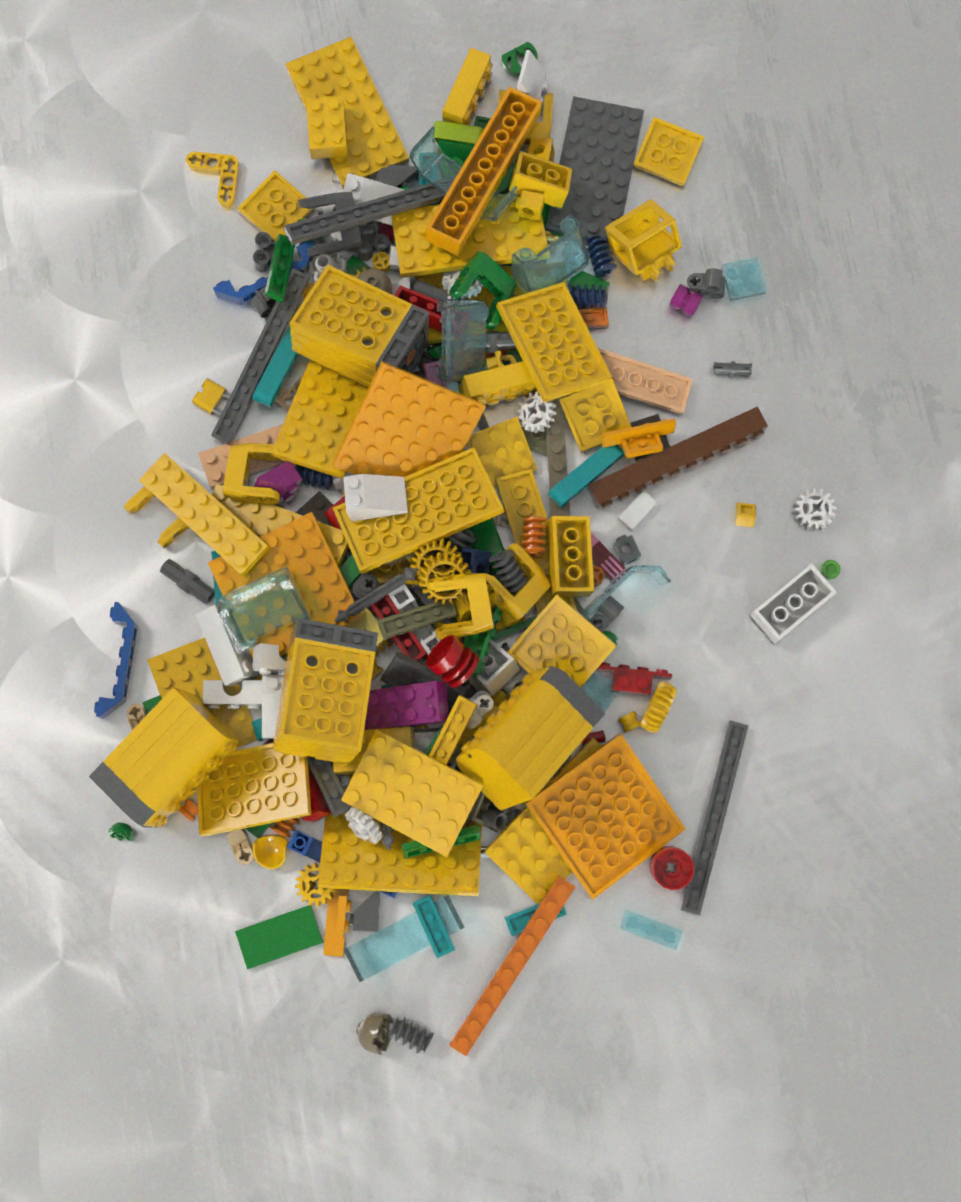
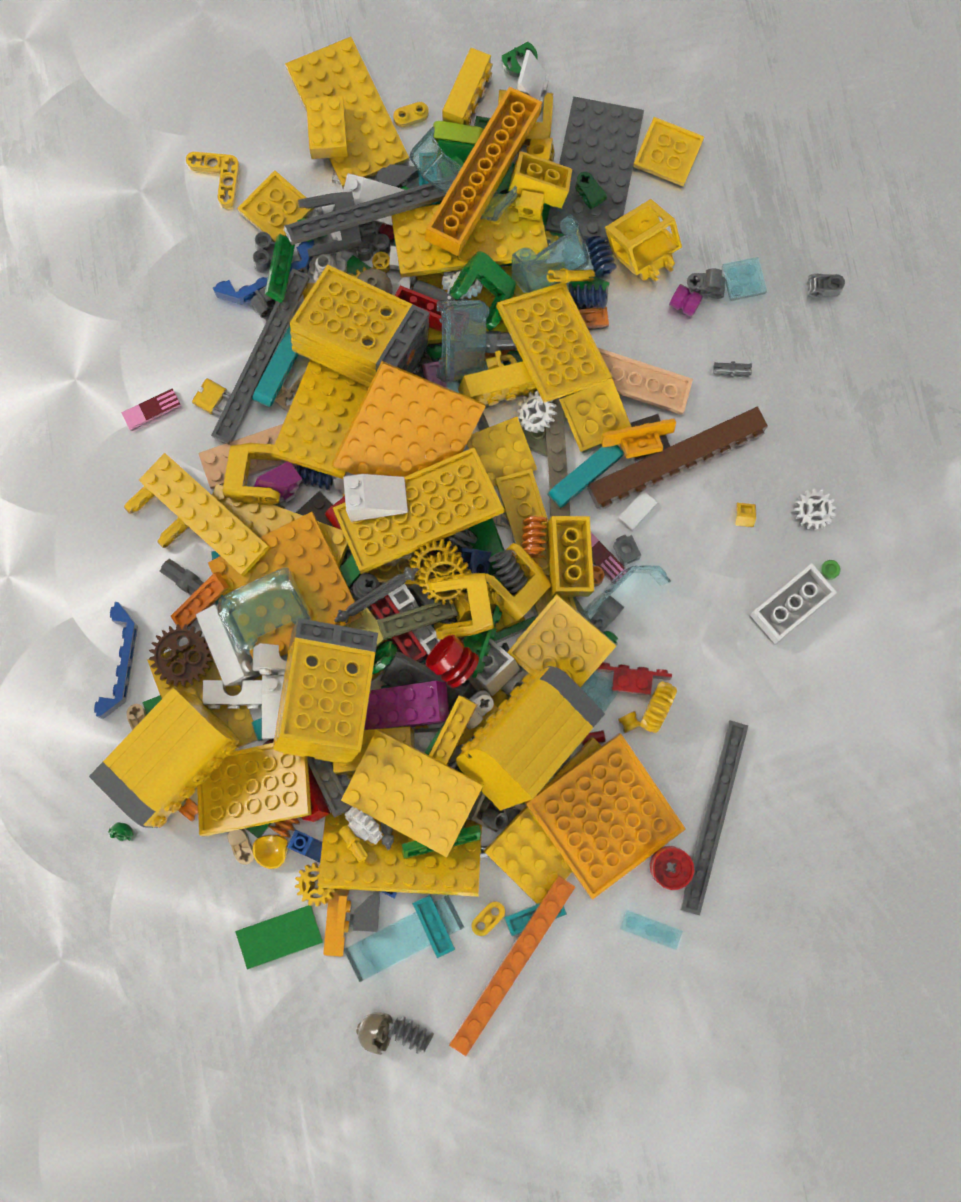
none -> tile [121,388,181,431]
none -> reddish brown gear [149,624,213,687]
none -> orange plate [171,572,230,629]
none -> yellow axle [339,825,368,862]
none -> green plate [372,641,398,675]
none -> yellow plate [393,102,429,127]
none -> yellow plate [471,901,505,936]
none -> yellow pin [547,268,595,284]
none -> dark green piece [575,172,607,210]
none -> dark grey piece [808,273,845,297]

